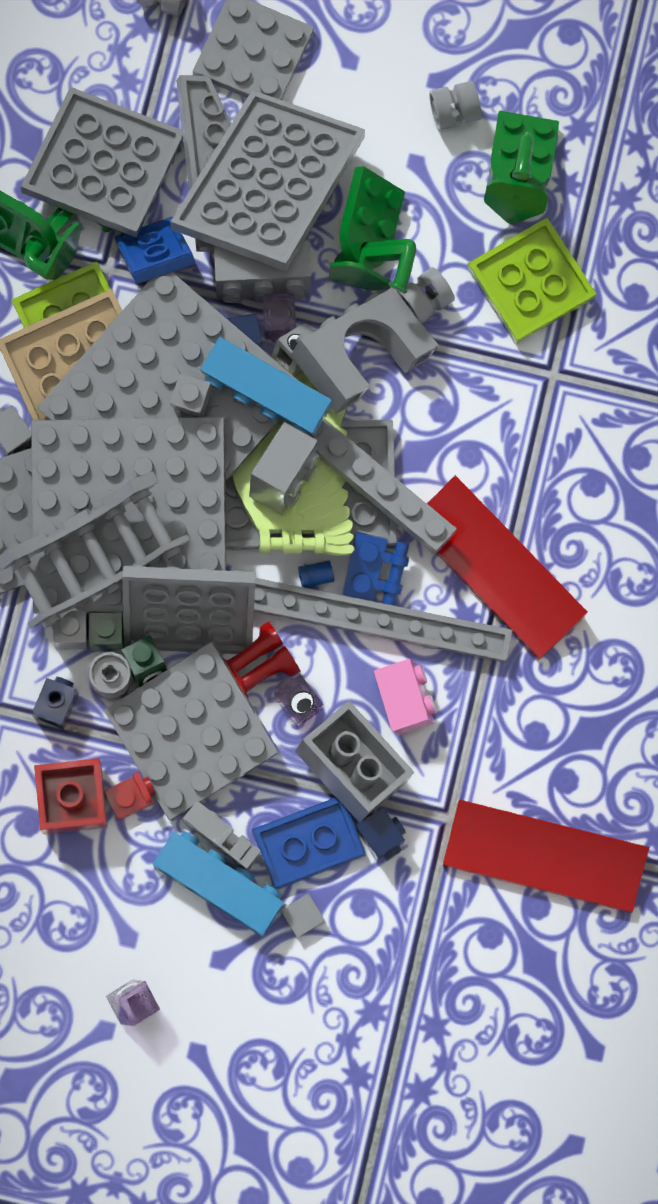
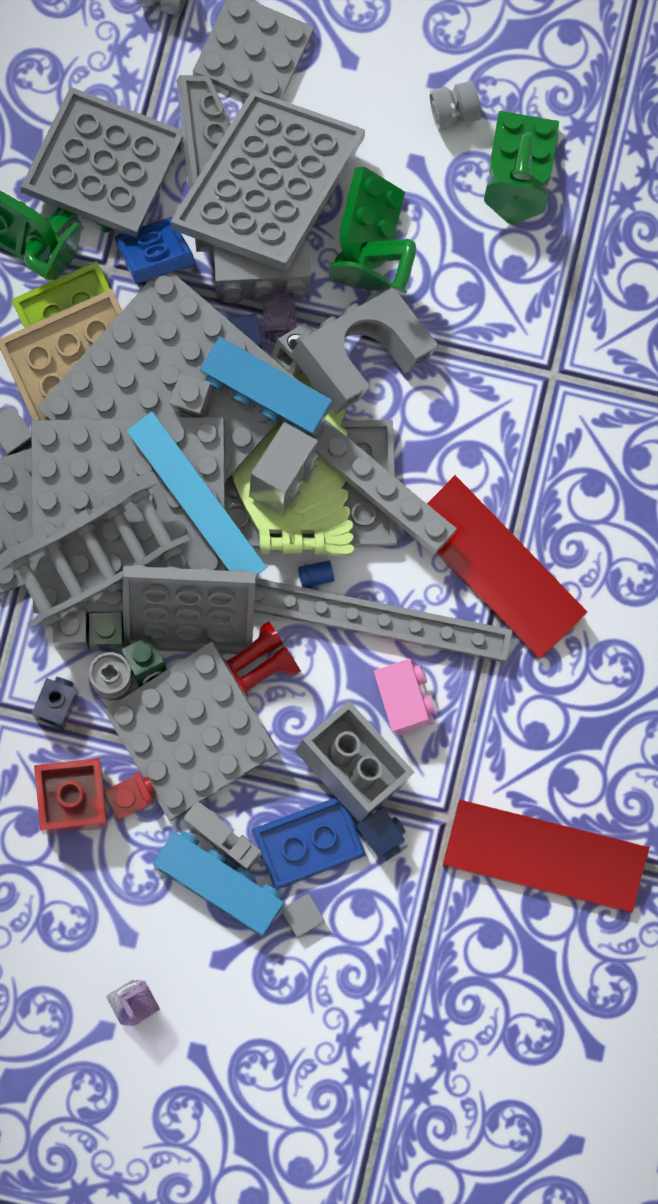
clear purple brick [274,674,324,728] -> none
blue plate [342,531,410,606] -> none
light grey wheel [397,267,455,323] -> none
lime plate [467,218,597,344] -> none
none -> medium azure tile [126,411,268,576]

